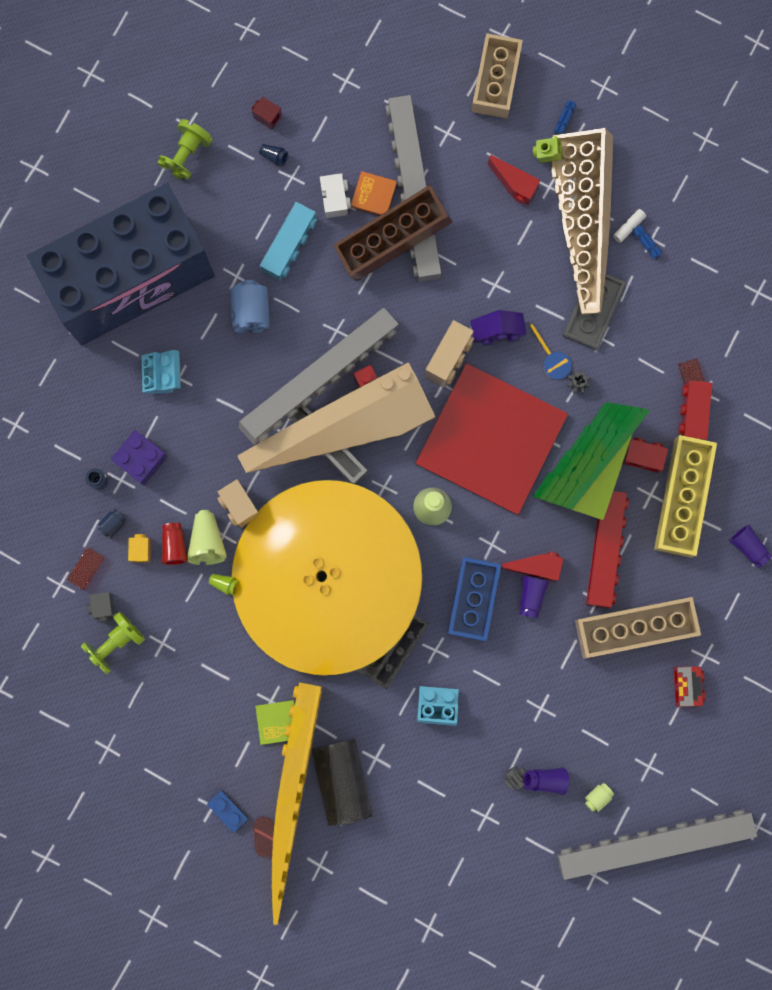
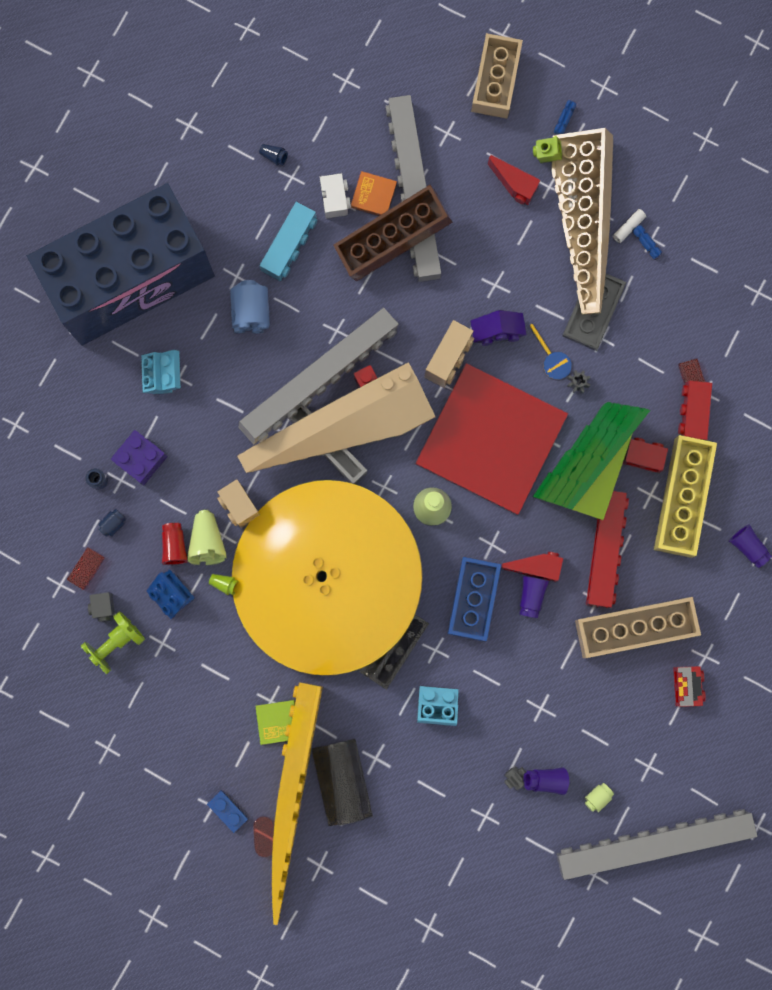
yellow brick [128,534,151,563] -> none
lime piece [157,119,213,180] -> none
dark red brick [252,96,282,130] -> none
none -> blue bracket [146,569,195,619]

